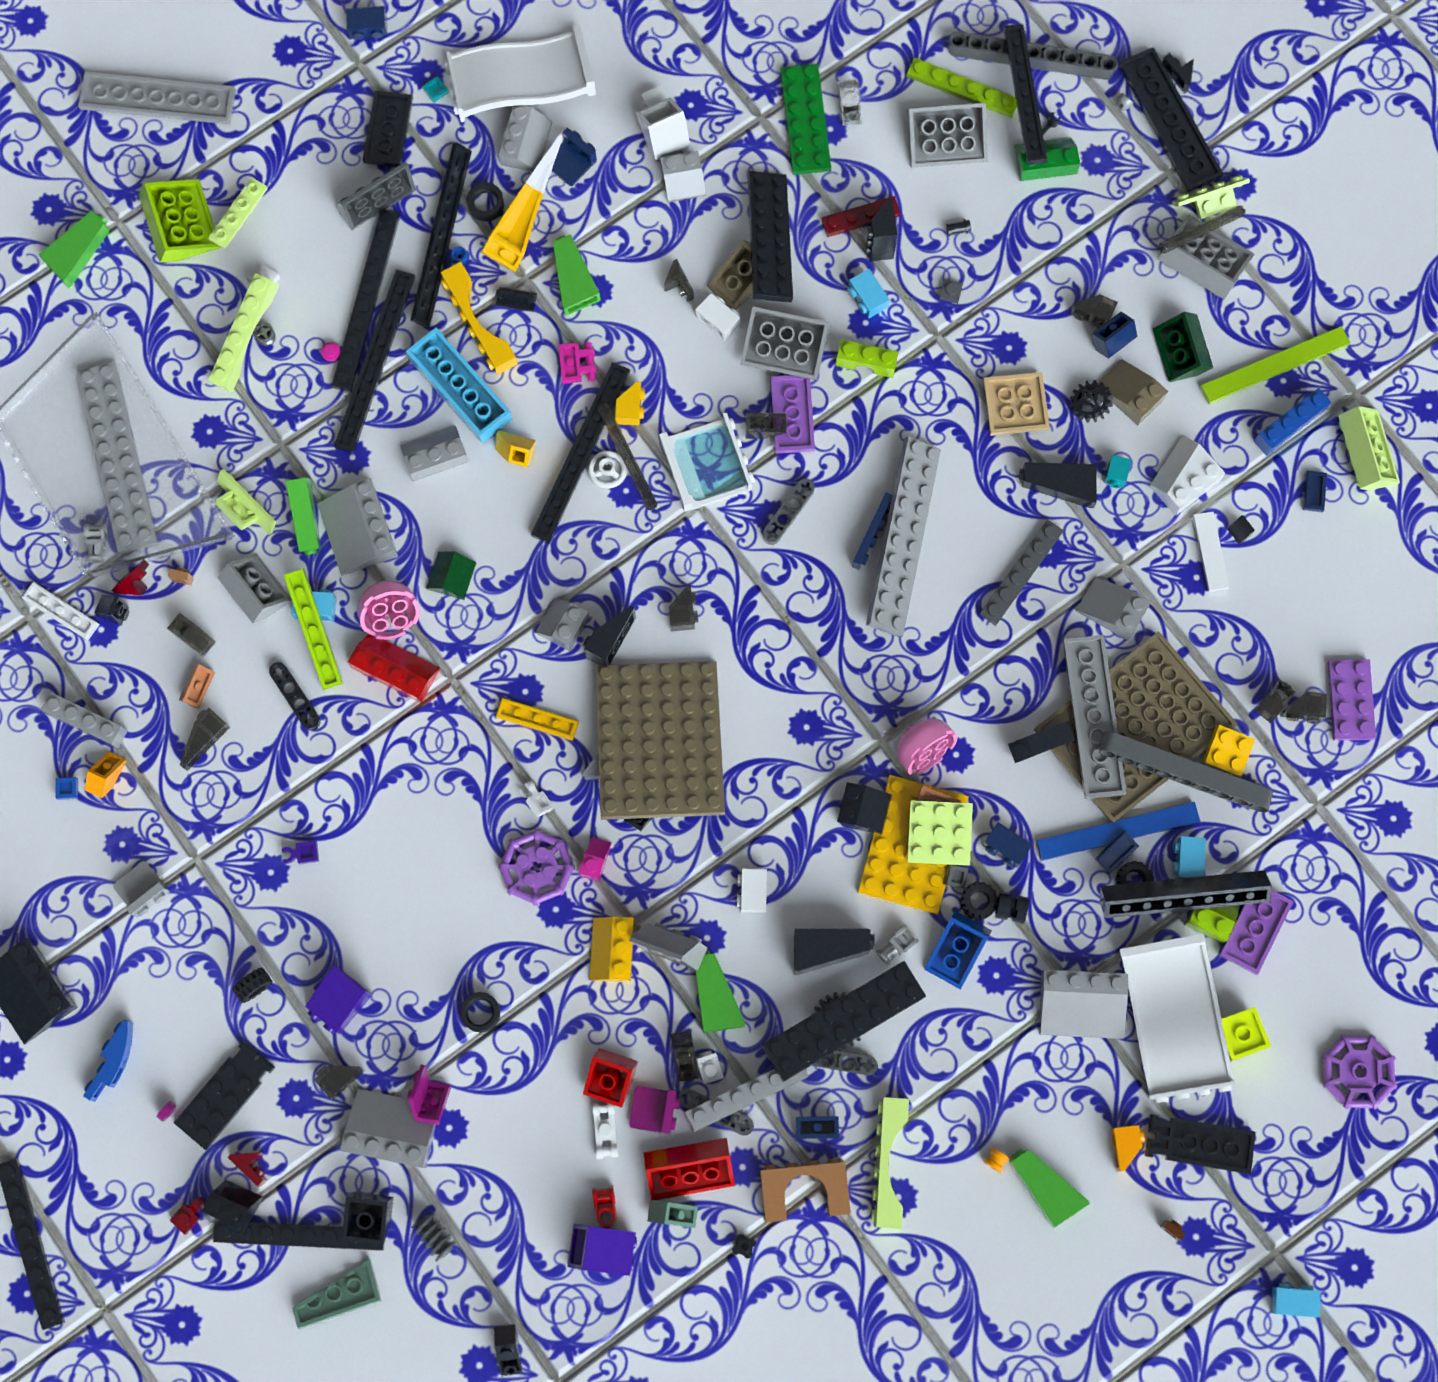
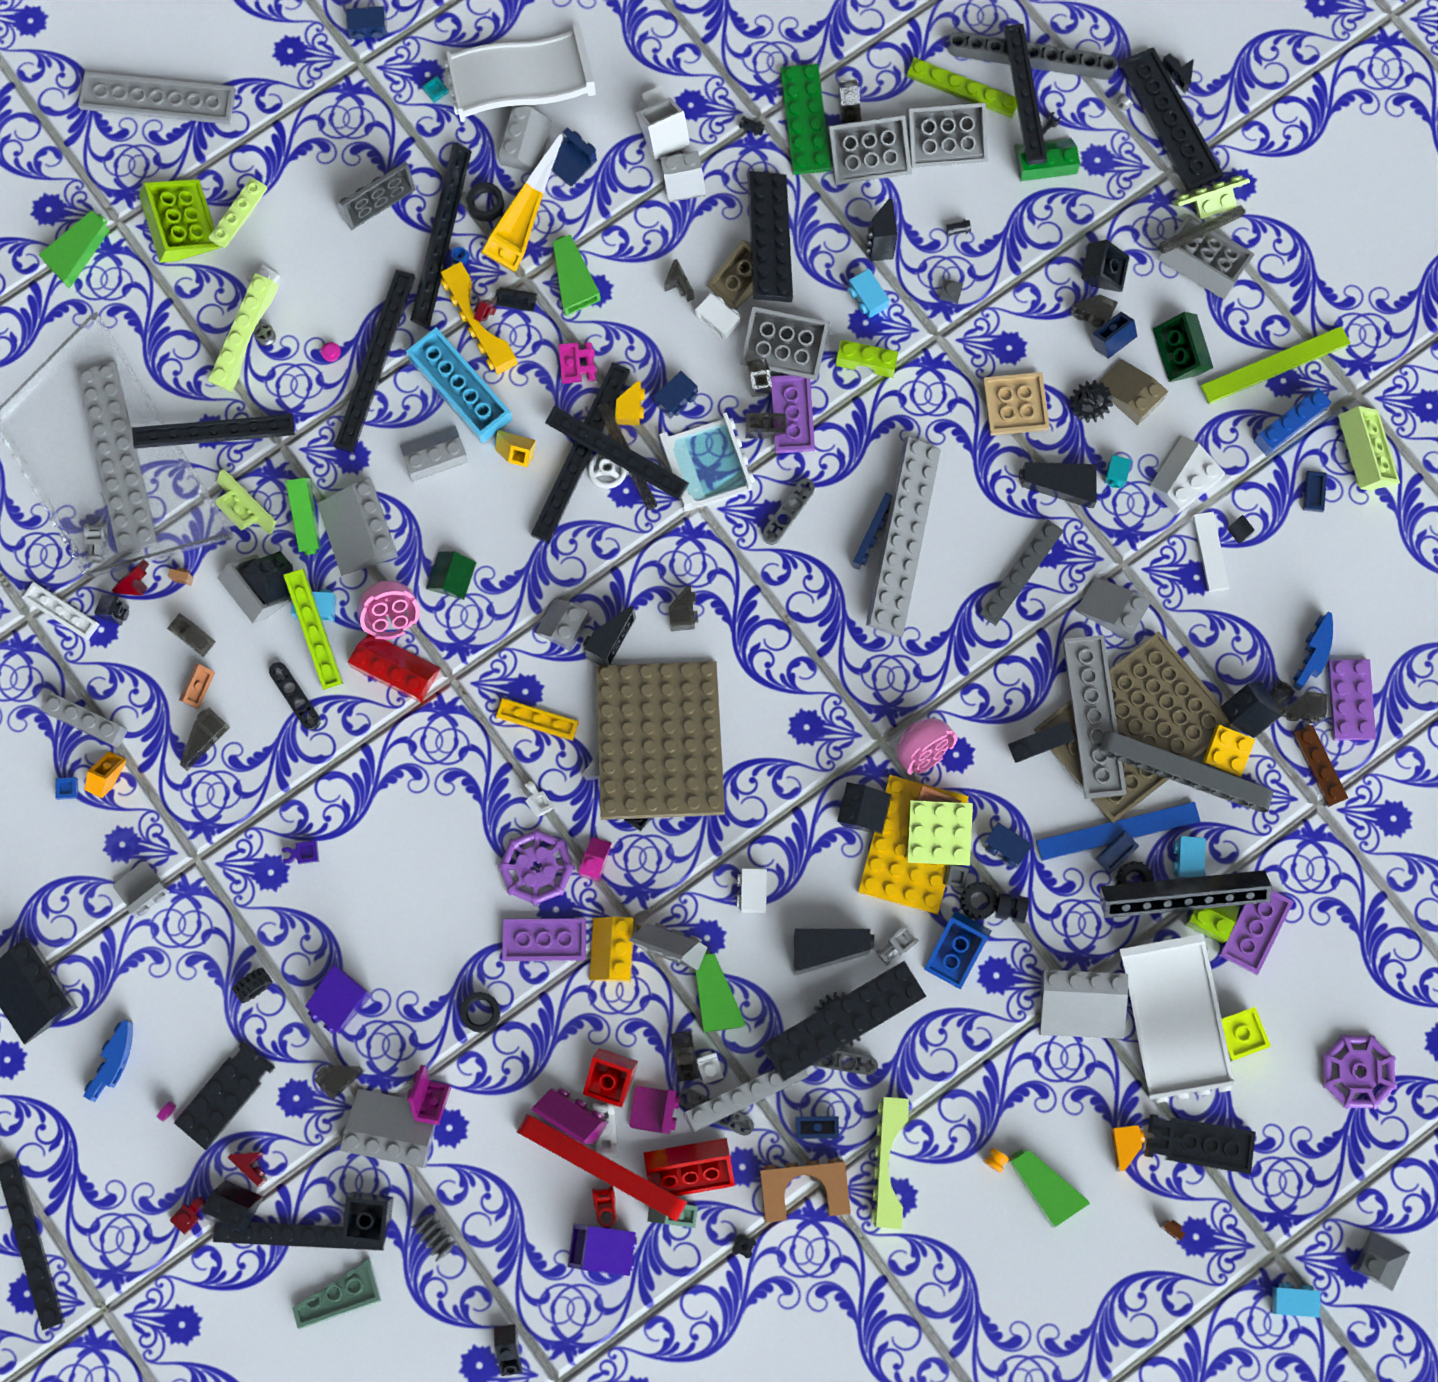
black plate [332,209,401,392] -> none
black plate [362,90,413,167] -> none
dark red plate [821,196,901,238] -> none
none -> black plate [132,414,295,449]
none -> black slope [243,551,294,606]
none -> dark red plate [473,299,497,322]
none -> medium lavender plate [502,919,586,961]
none -> red beam [517,1113,687,1222]
none -> magenta slope [531,1087,609,1144]
none -> black plate [545,406,689,500]
none -> dark blue brick [653,371,698,419]
none -> black pin [739,116,765,136]
none -> clear smoke slope [747,358,772,397]
none -> light grey slope [827,115,912,185]
none -> black slope [1081,240,1130,292]
none -> black slope [1220,681,1283,738]
none -> blue slope [1292,611,1333,691]
none -> reddish brown plate [1293,725,1348,807]
none -> dark grey slope [1353,1231,1411,1291]

